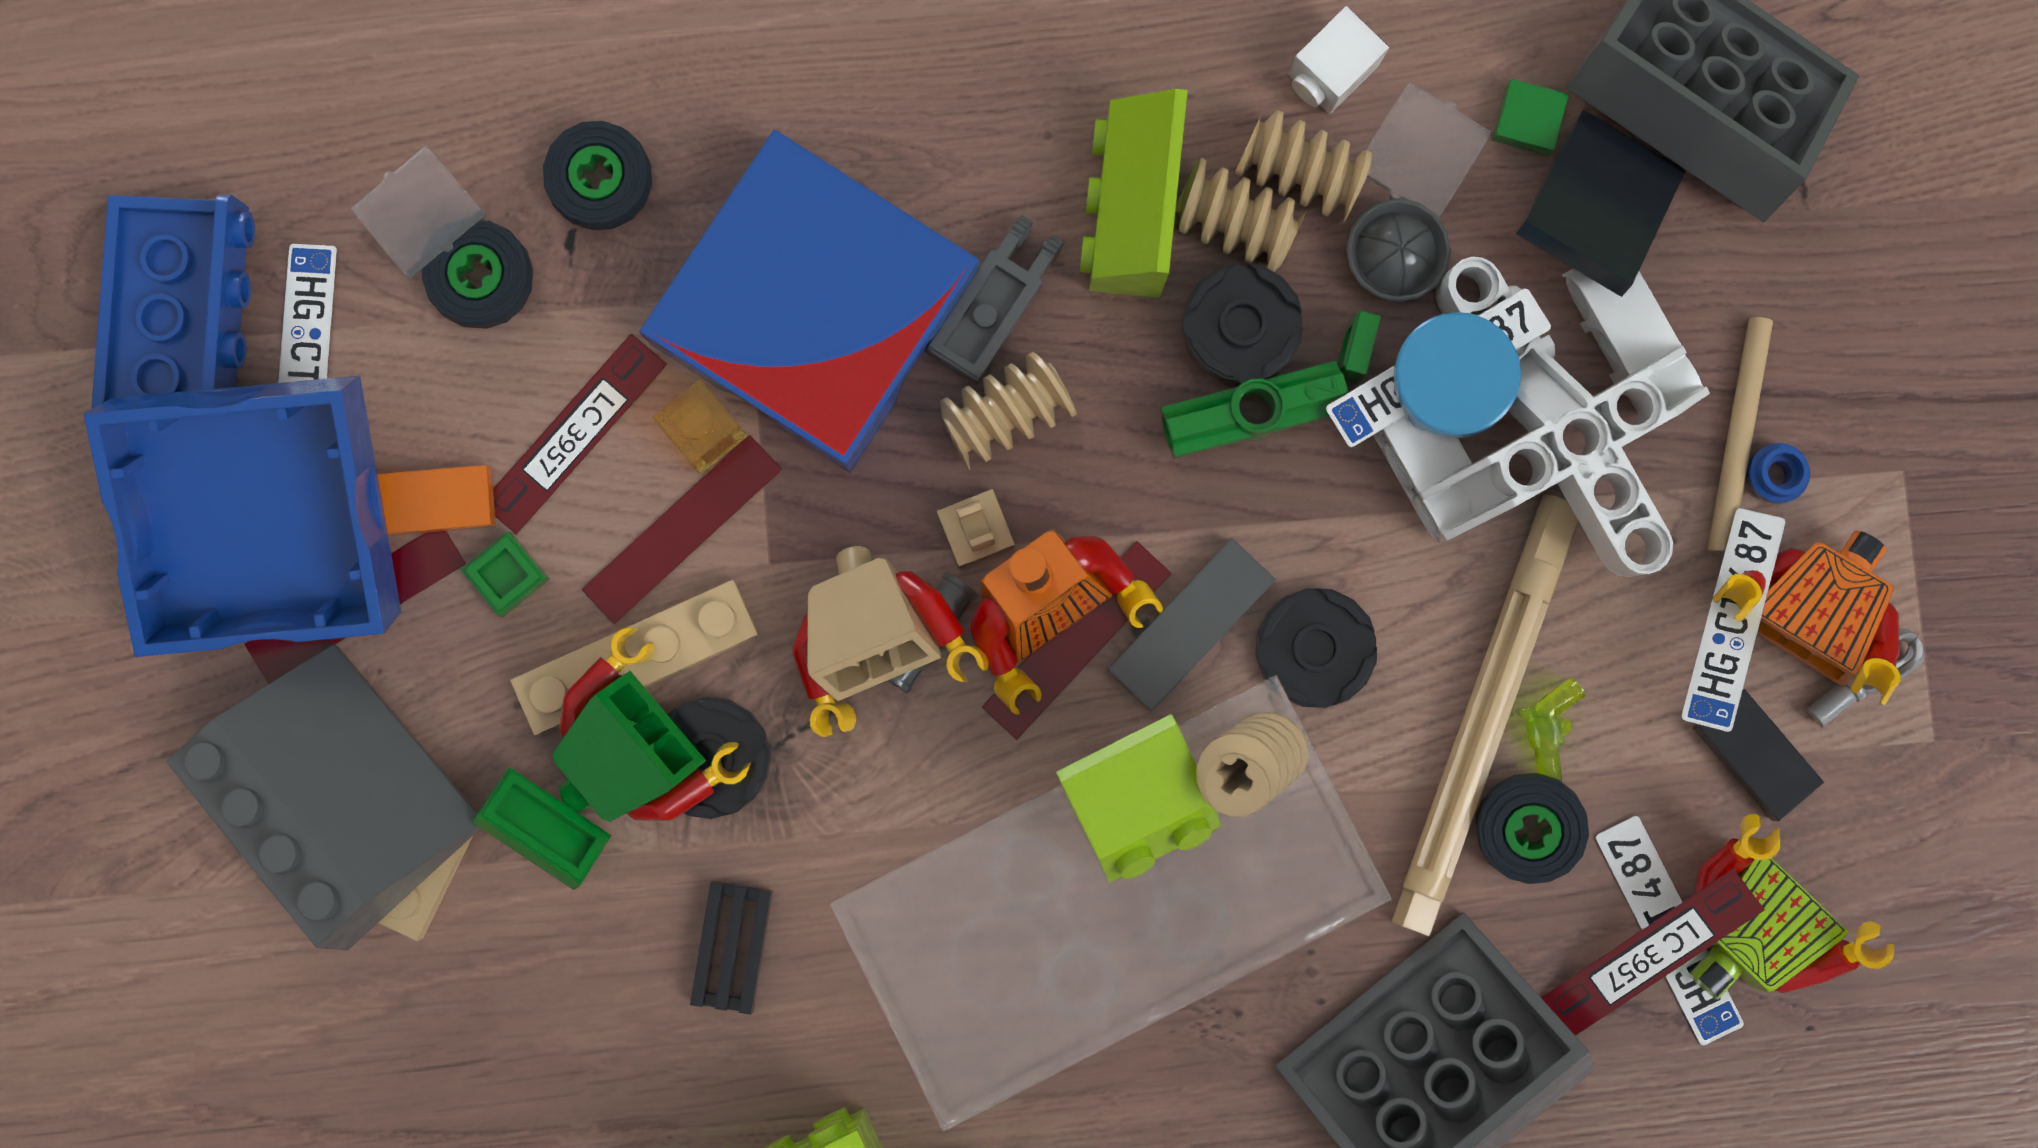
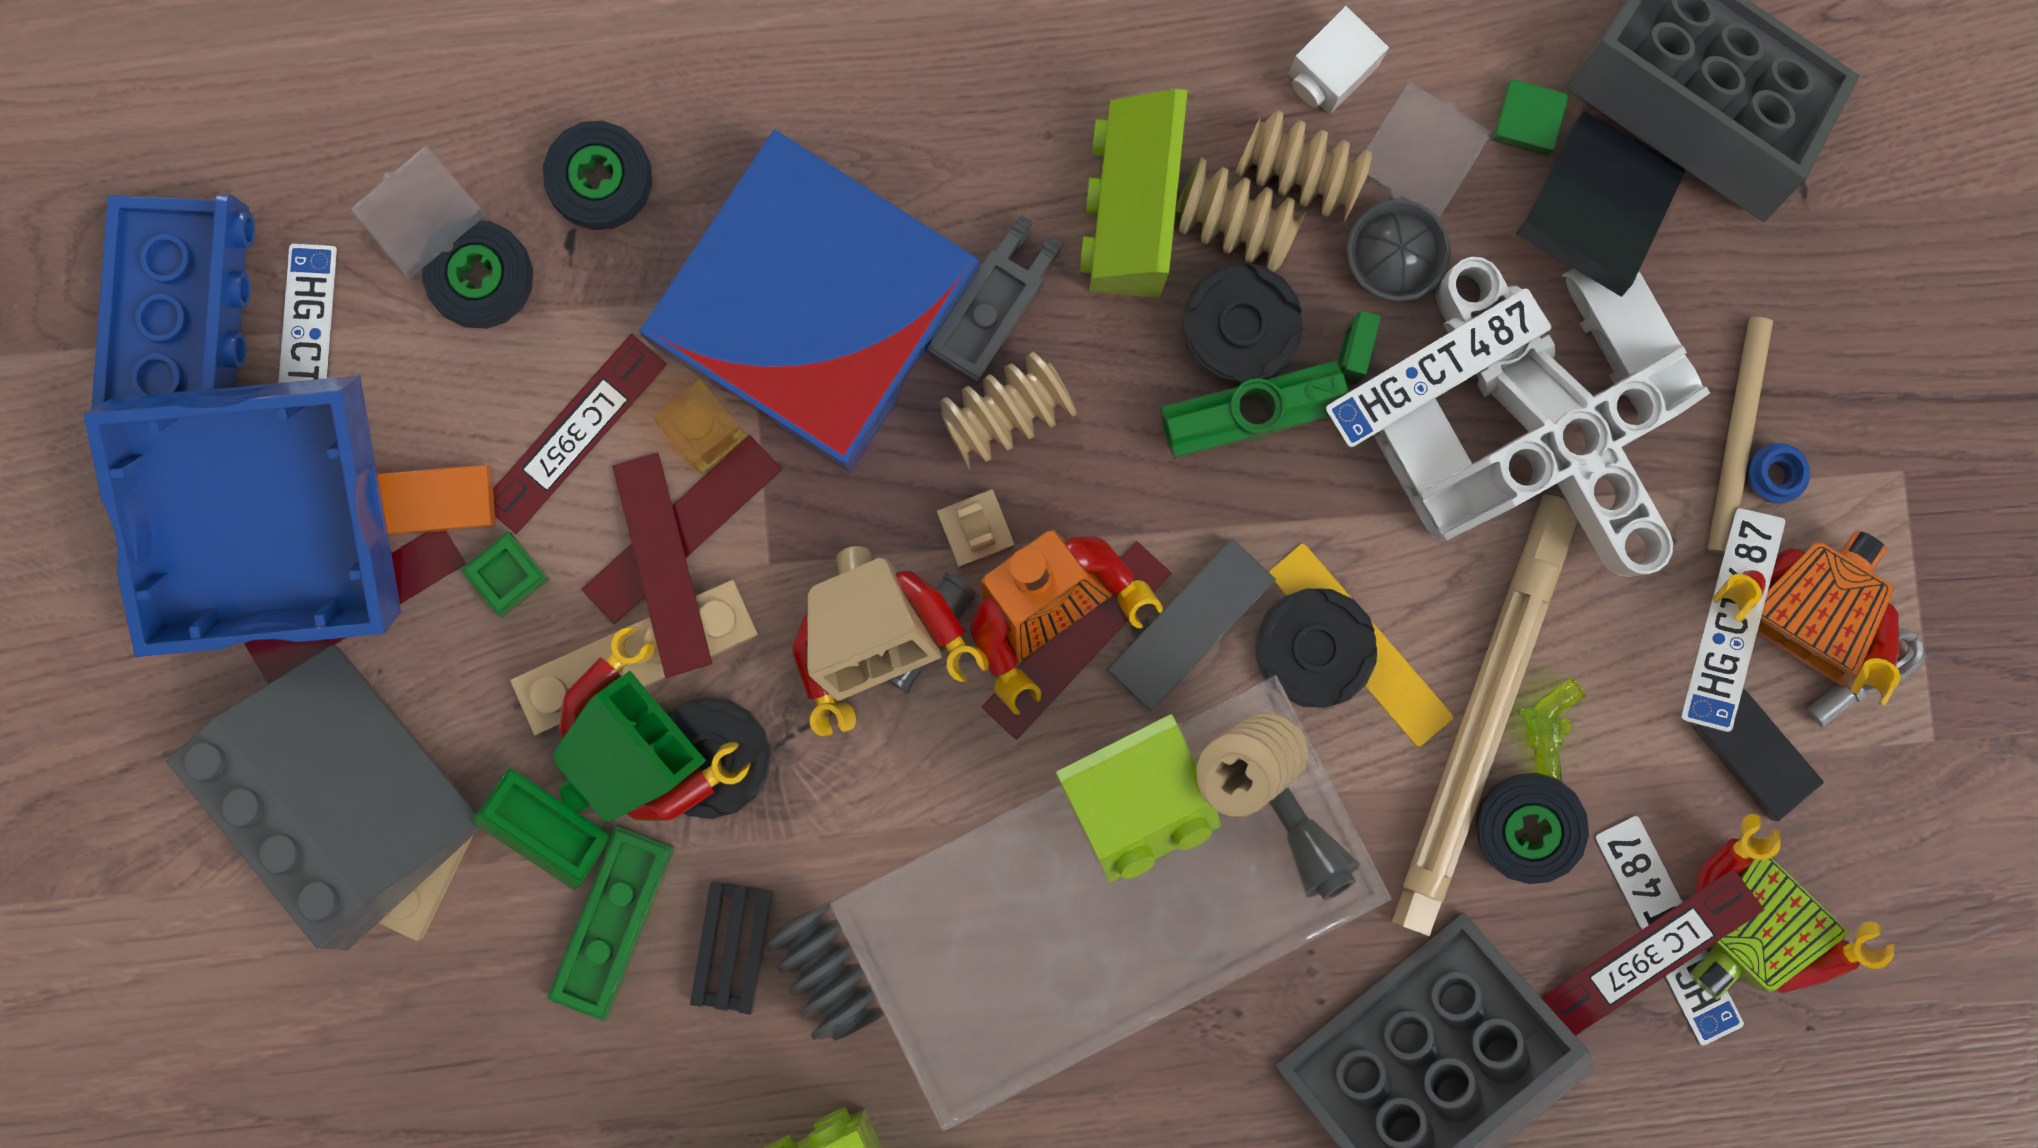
dark azure tile [1393,312,1521,438] -> none
none -> green tile [547,825,675,1021]
none -> dark red sticker [613,452,713,678]
none -> dark grey piece [766,901,888,1041]
none -> yellow sticker [1269,544,1453,747]
none -> dark grey cone [1269,787,1360,901]

